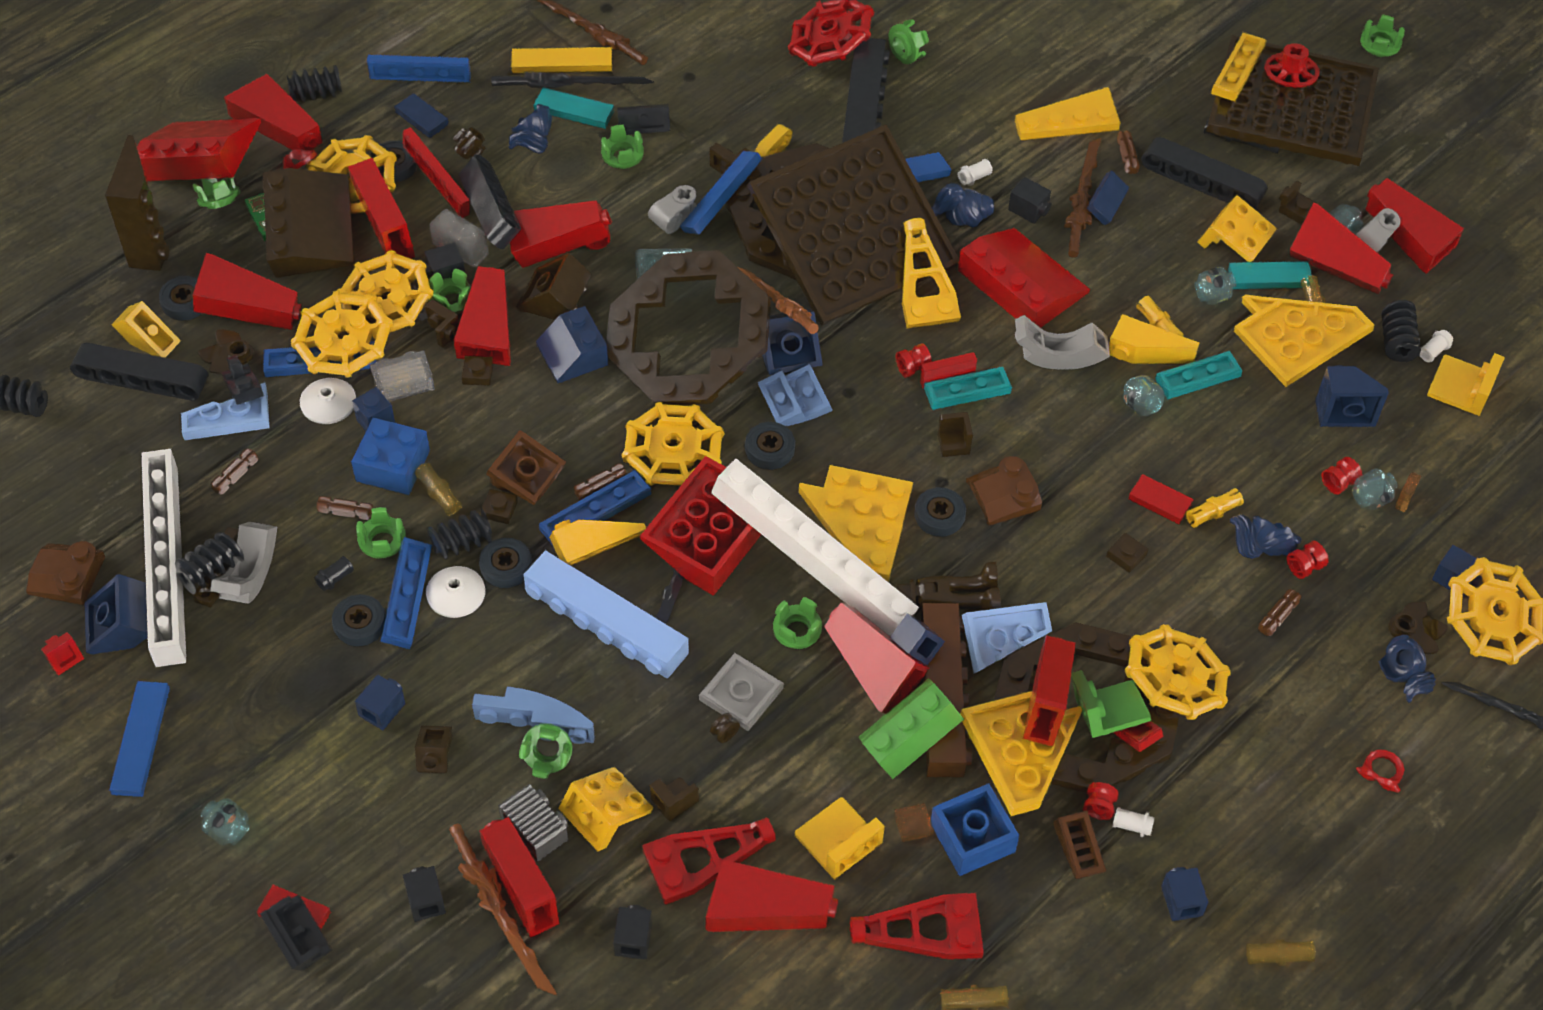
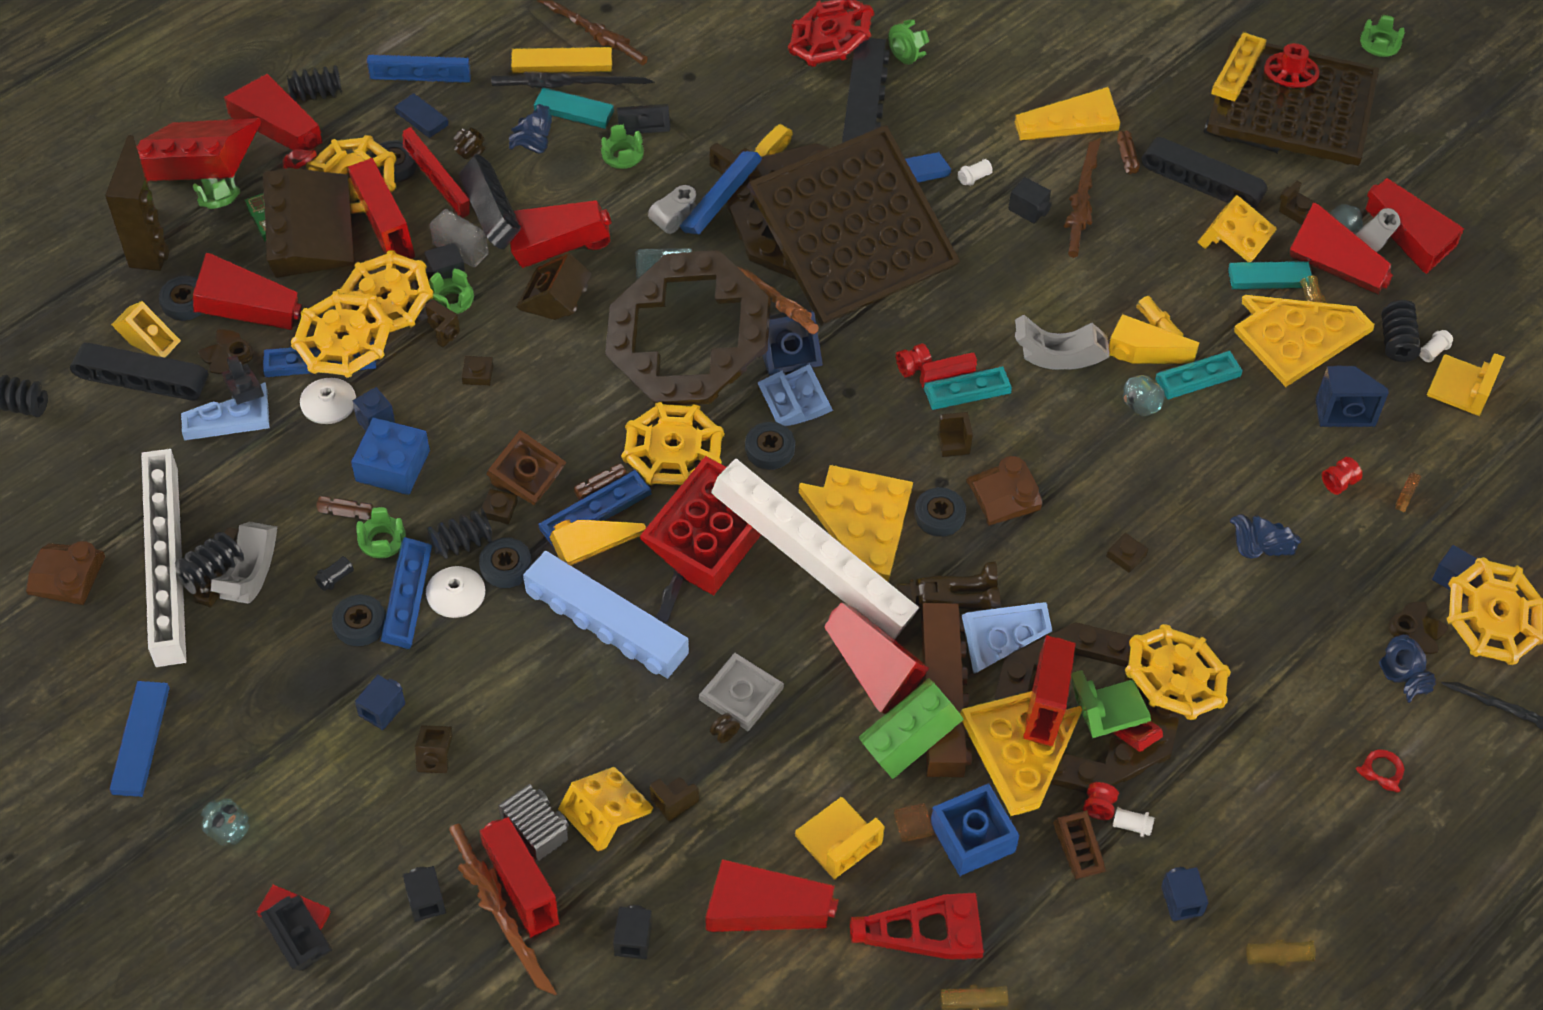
red tile [41,632,85,676] -> none
dark blue slope [85,574,148,654] -> none
axle [210,448,258,495] -> none
clear brick [370,350,435,402] -> none
clear yellow pin [415,463,462,516] -> none
red slope [454,266,511,366] -> none
medium blue slope [472,687,595,744] -> none
bright green piece [519,723,573,779] -> none
dark blue slope [536,306,608,384] -> none
red plate [642,817,776,905] -> none
bright green piece [773,597,822,649] -> none
dark blue brick [890,613,945,666] -> none
yellow plate [902,218,961,329] -> none
dark blue hair [931,183,994,227] -> none
red slope [958,228,1090,328] -> none
dark blue tile [1087,170,1129,225] -> none
red tile [1128,474,1194,525] -> none
yellow pin [1186,488,1244,528] -> none
clear light blue head [1194,266,1237,305] -> none
reddish brown axle [1258,589,1301,637] -> none
red wheel [1287,540,1328,579] -> none
clear light blue head [1352,468,1398,511] -> none

